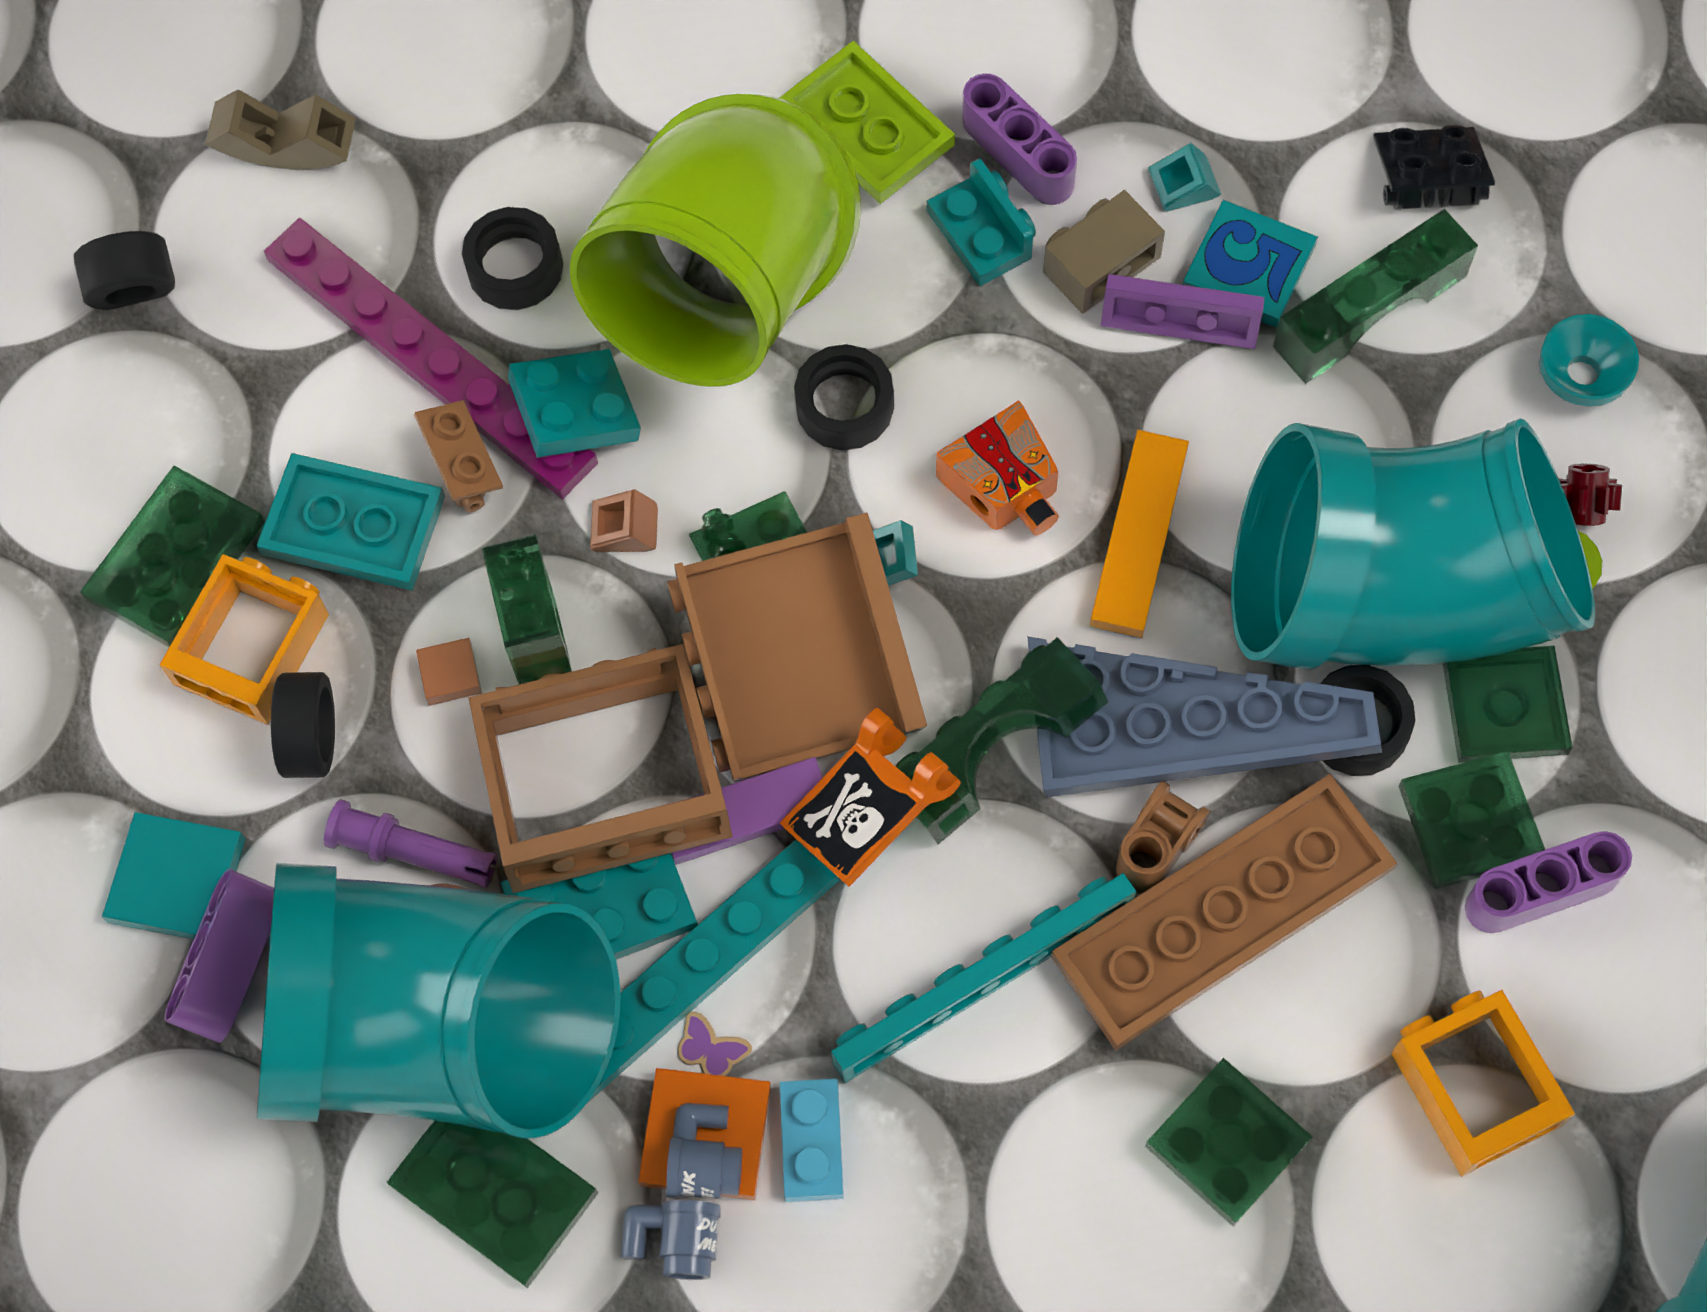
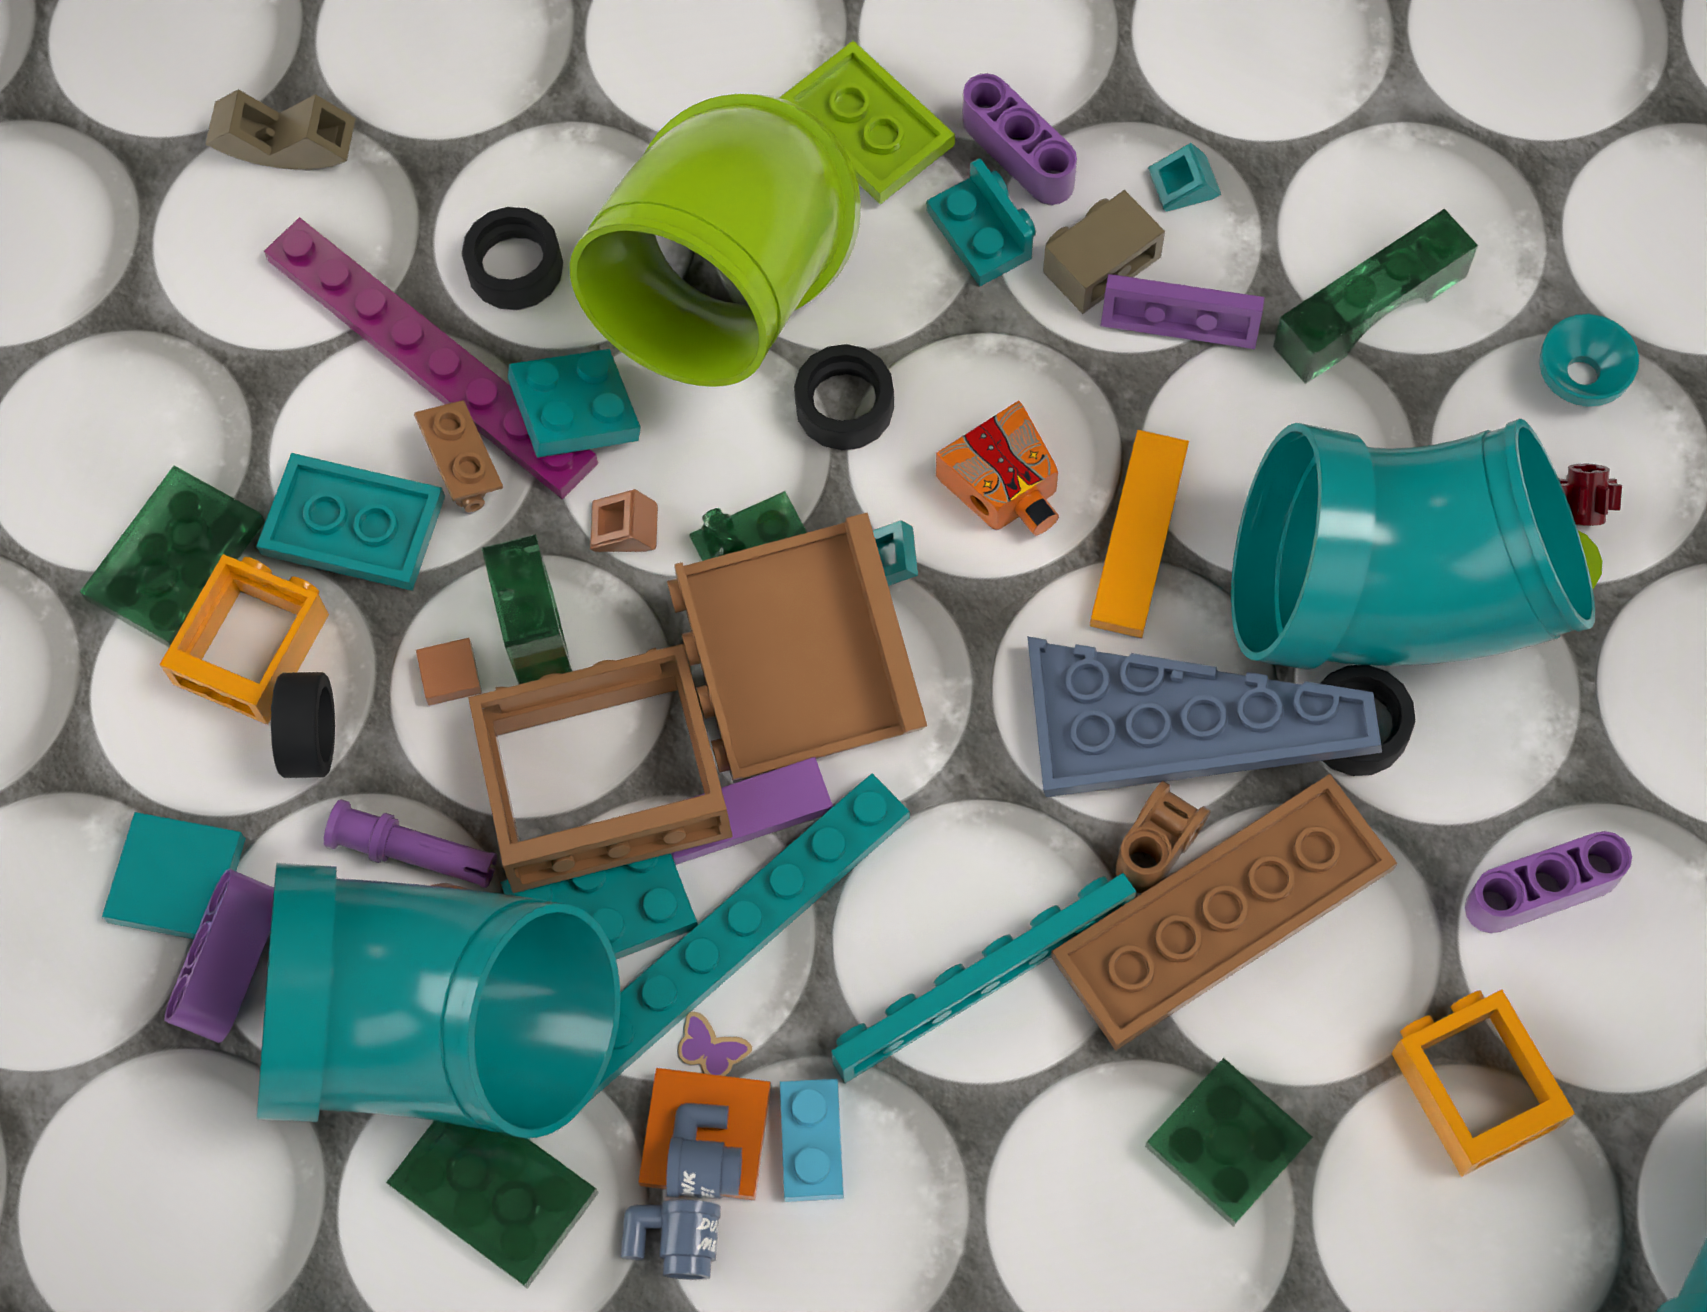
black tyre [73,231,175,310] -> none
flag [779,708,961,887] -> none
clear green arch [896,637,1108,845] -> none
tile [1182,200,1318,328] -> none
black hinge [1373,125,1495,210] -> none
clear green plate [1398,751,1545,889] -> none
clear green tile [1442,645,1573,763] -> none

